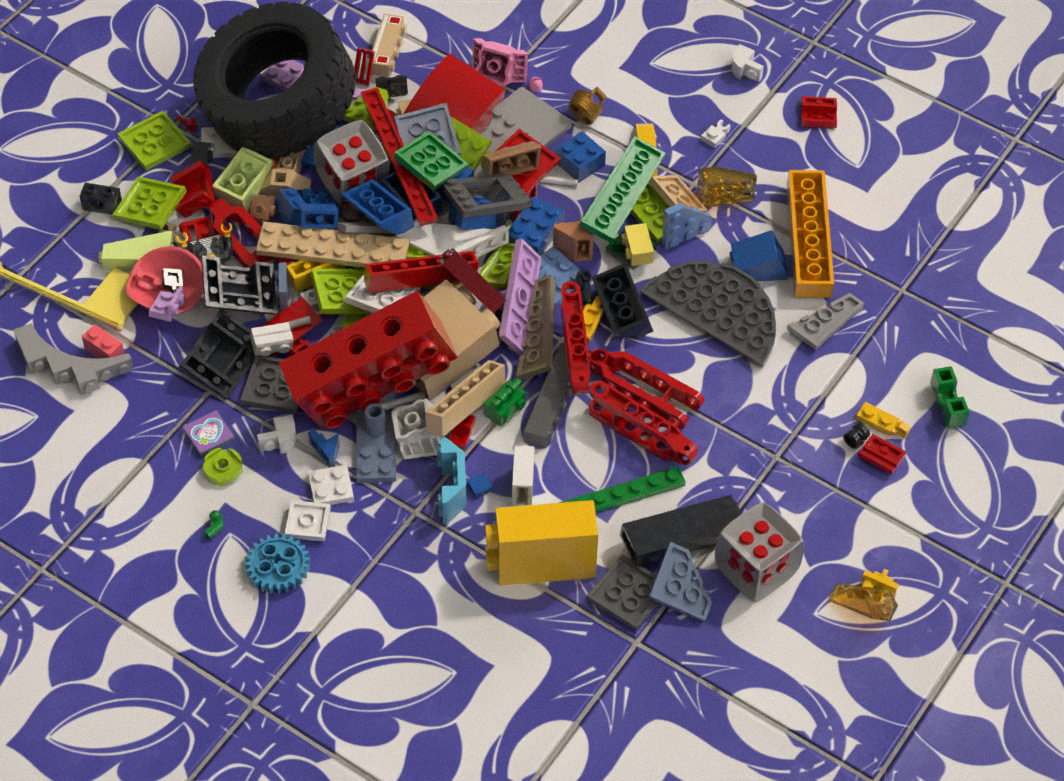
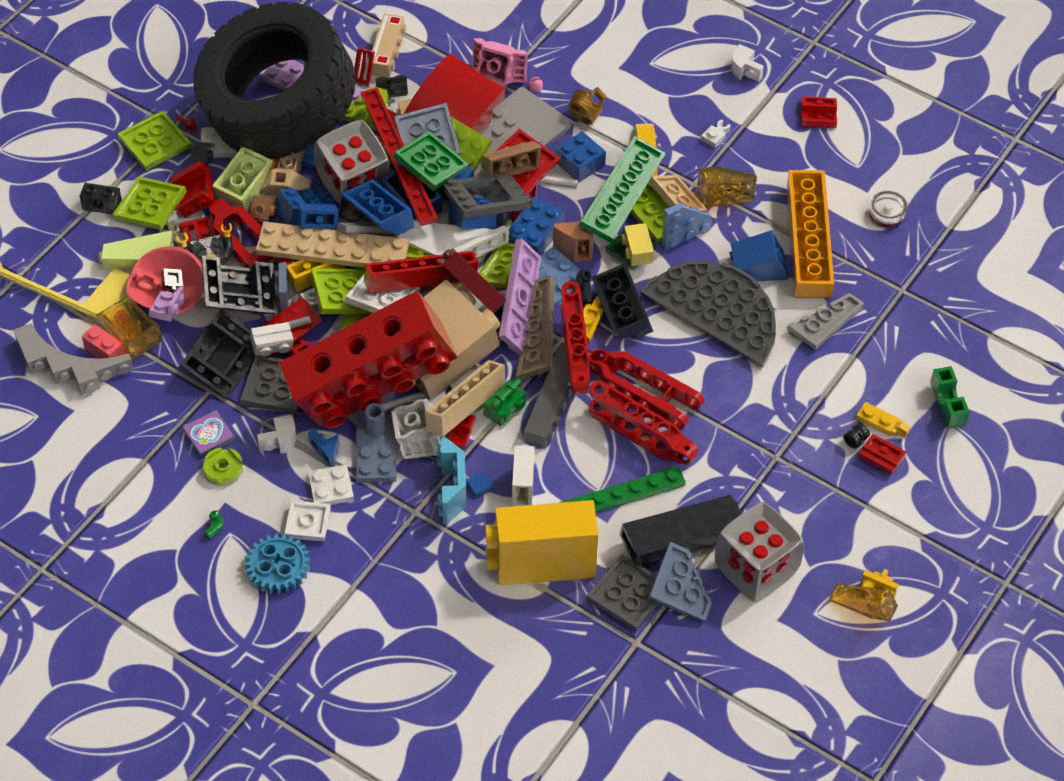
none -> clear yellow slope [96,296,163,360]
none -> clear piece [869,191,907,228]

